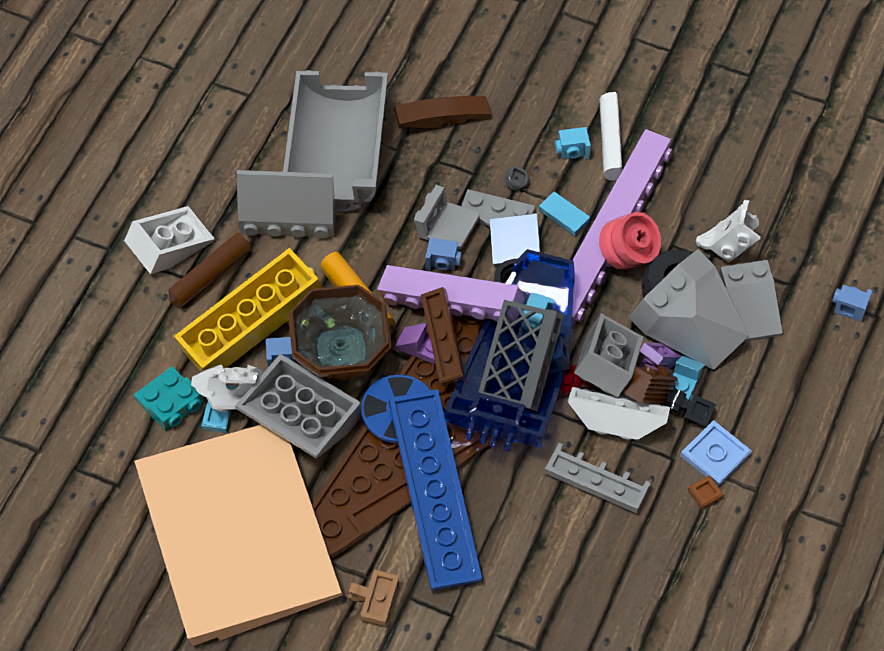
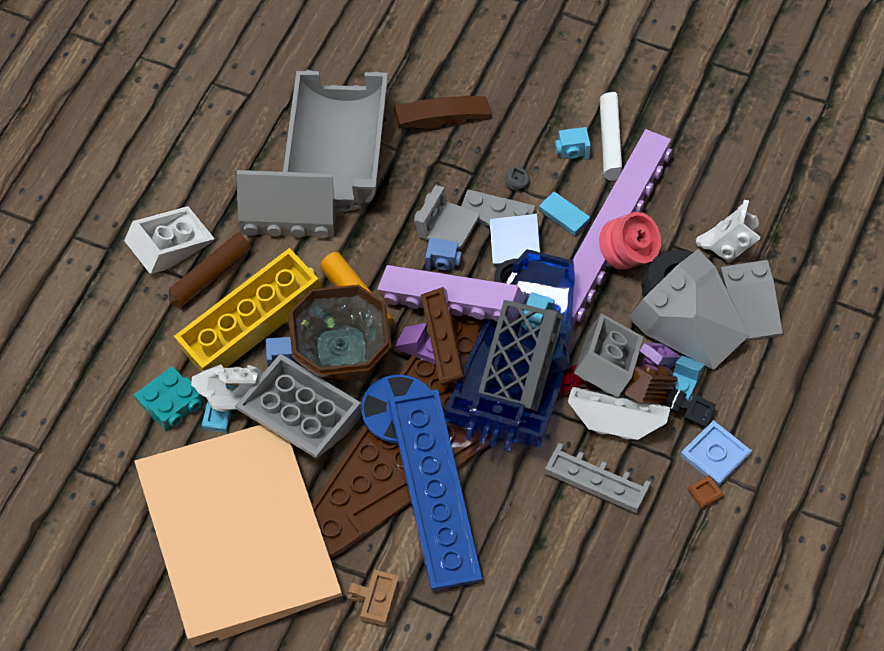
medium blue brick [832,285,873,322] -> none

